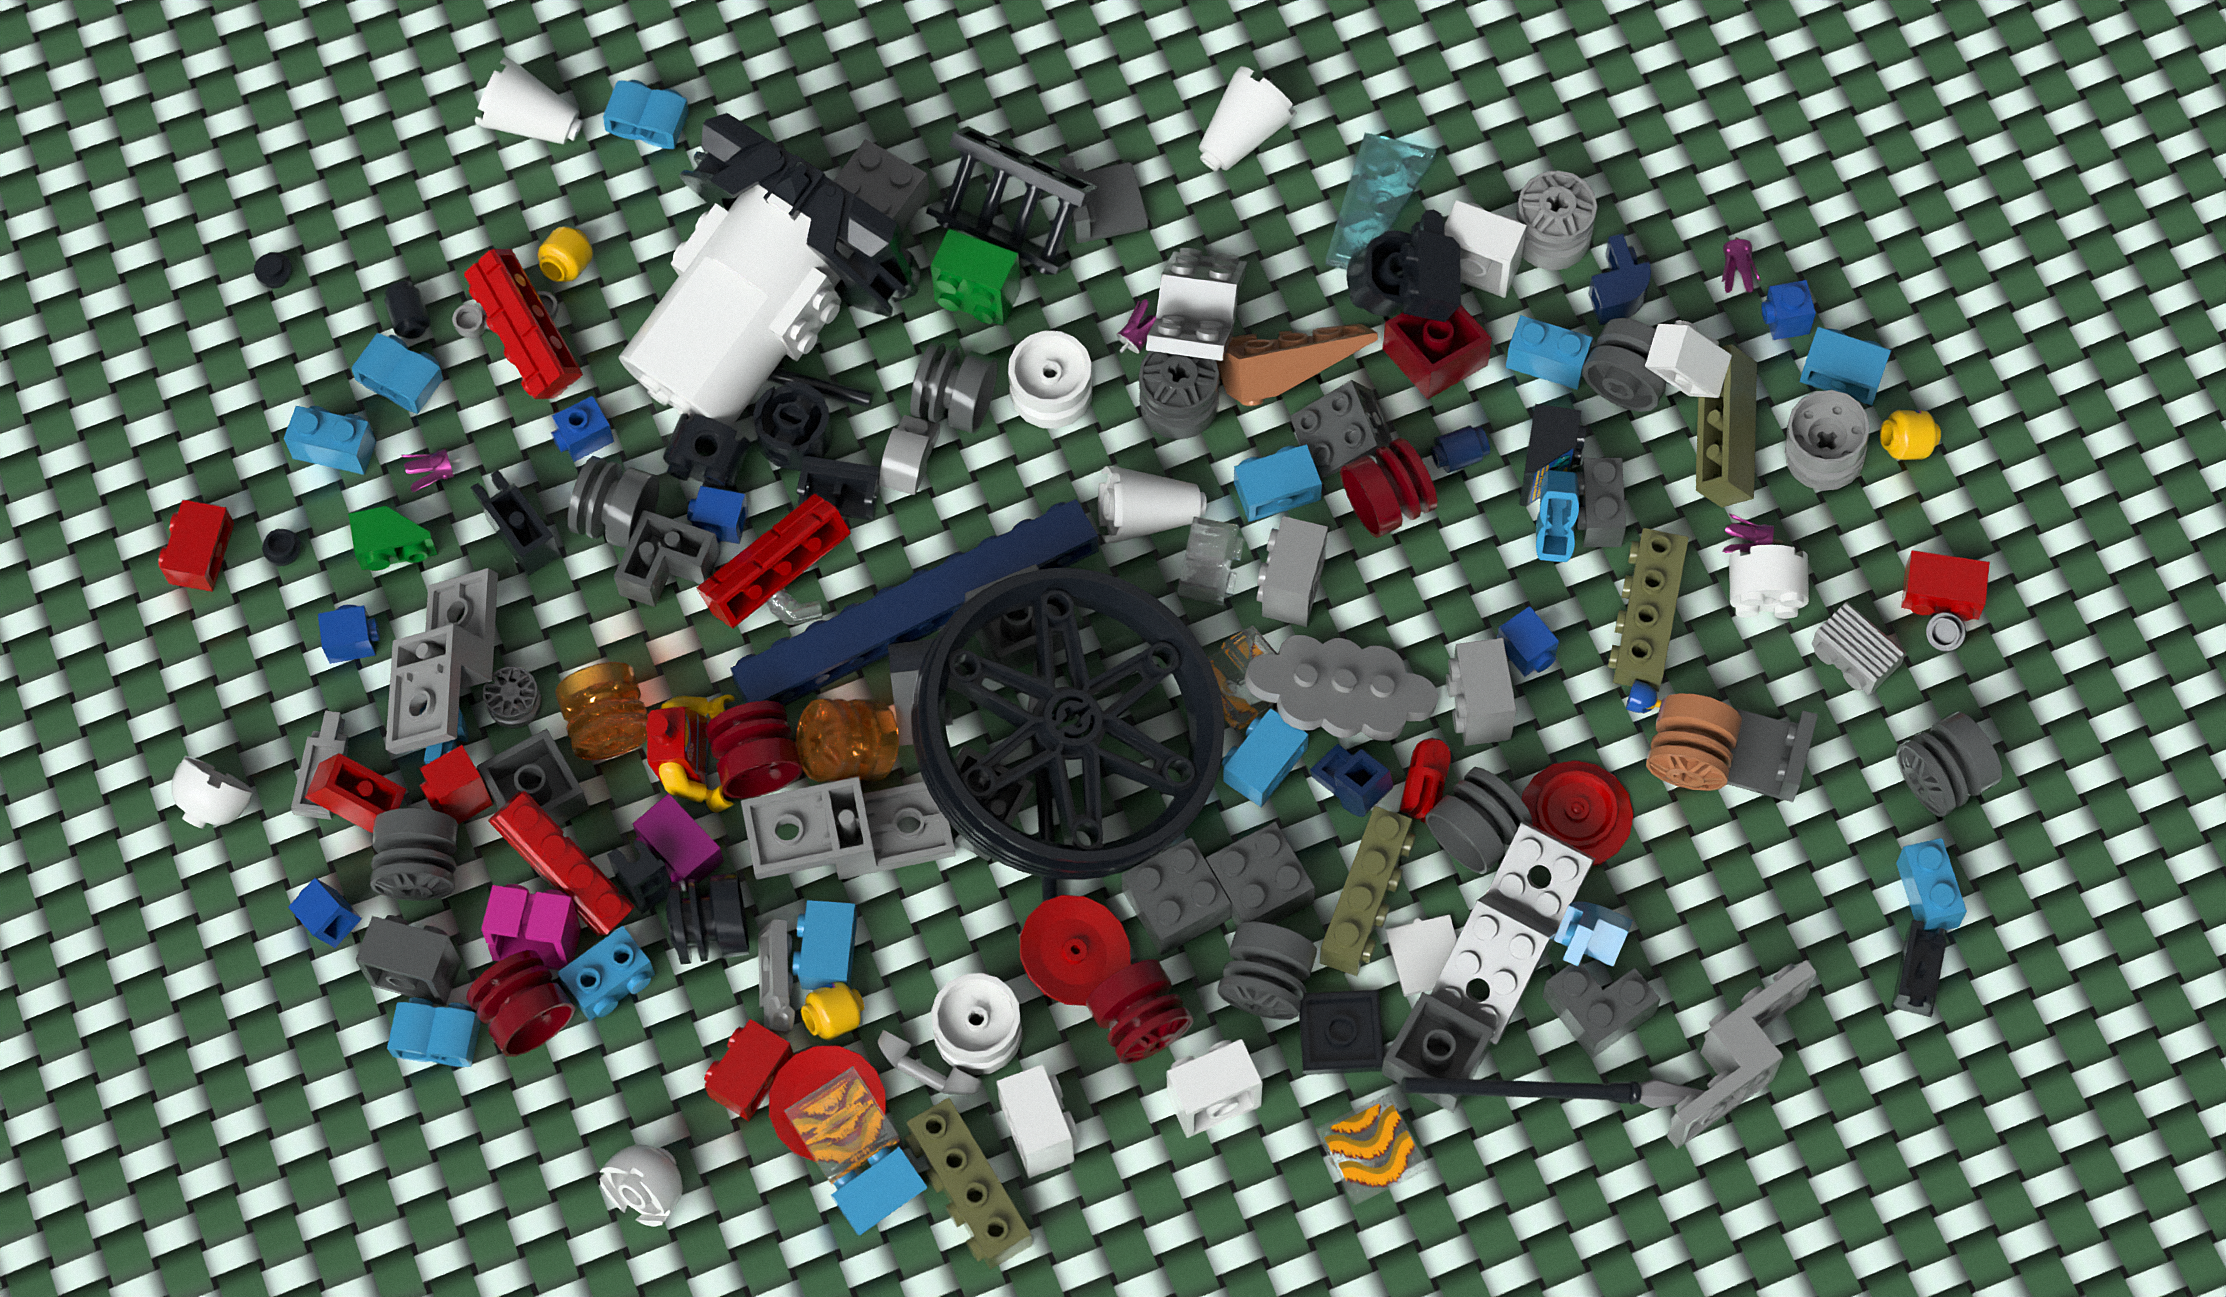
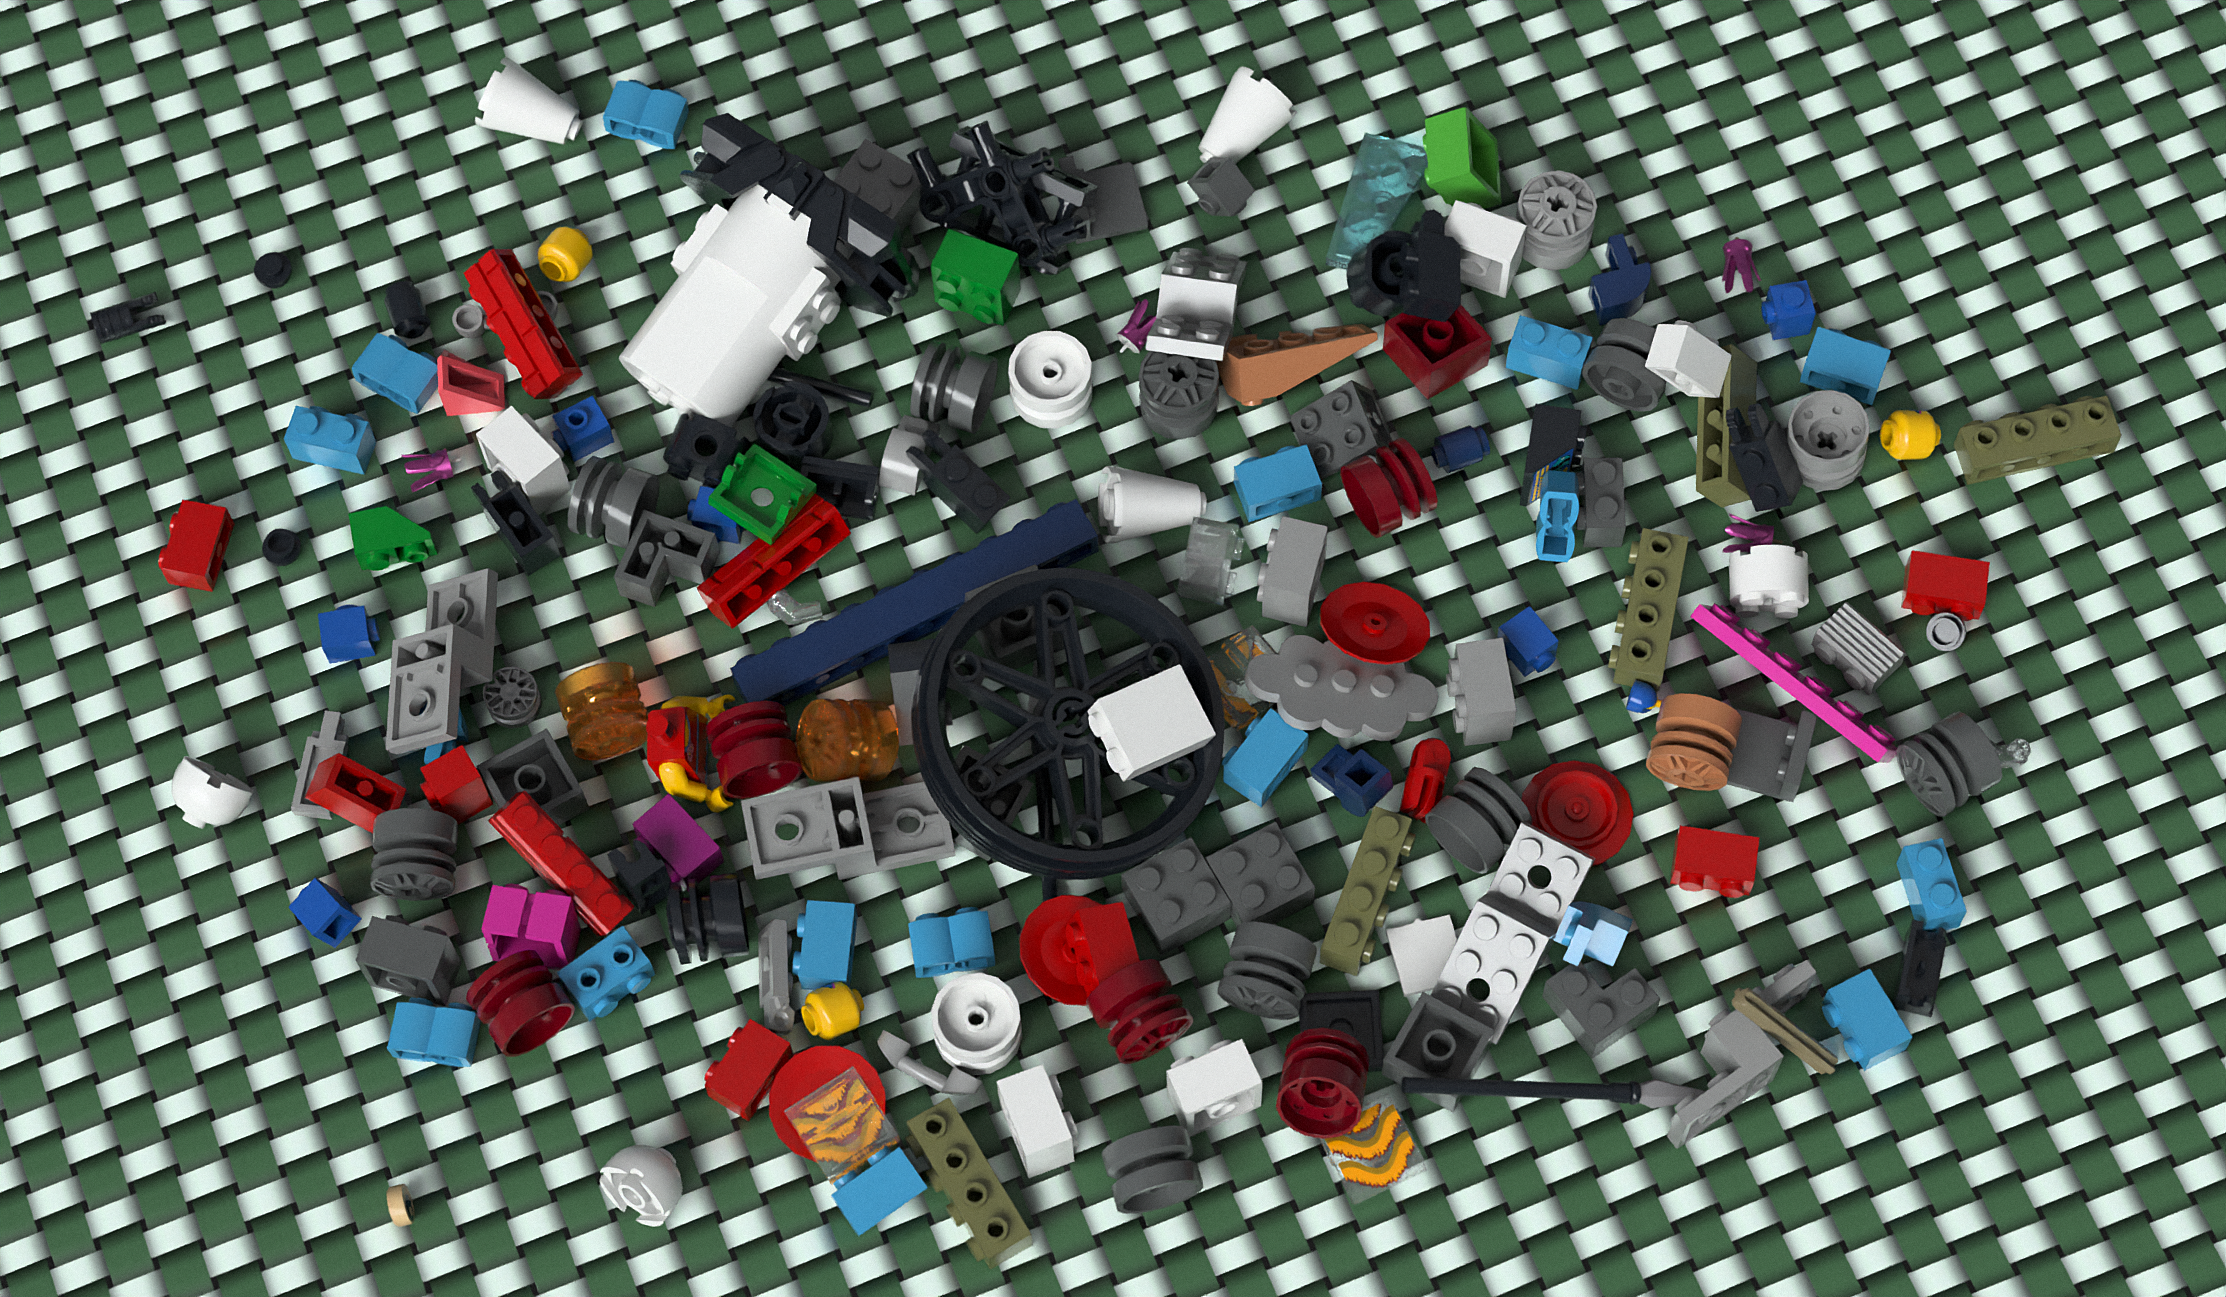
none -> black hinge [90,292,166,344]
none -> tan tile [387,1184,415,1227]
none -> coral slope [437,350,505,416]
none -> white brick [476,406,571,515]
none -> green piece [708,444,817,545]
none -> black pin [906,120,1087,267]
none -> black hinge [906,429,1011,534]
none -> dark azure brick [908,907,995,978]
none -> red brick [1065,902,1140,998]
none -> white brick [1087,664,1216,782]
none -> dark grey wheel [1102,1126,1203,1214]
none -> dark grey brick [1187,157,1255,216]
none -> dark red wheel [1276,1028,1370,1139]
none -> red piece [1320,582,1430,665]
none -> bright green piece [1422,107,1502,209]
none -> red brick [1670,825,1760,898]
none -> dark pink plate [1690,603,1897,763]
none -> black hinge [1725,403,1803,512]
none -> dark tan axle [1732,988,1838,1074]
none -> dark azure brick [1822,969,1912,1071]
none -> olive brick [1954,395,2122,485]
none -> clear arm [1989,739,2031,768]

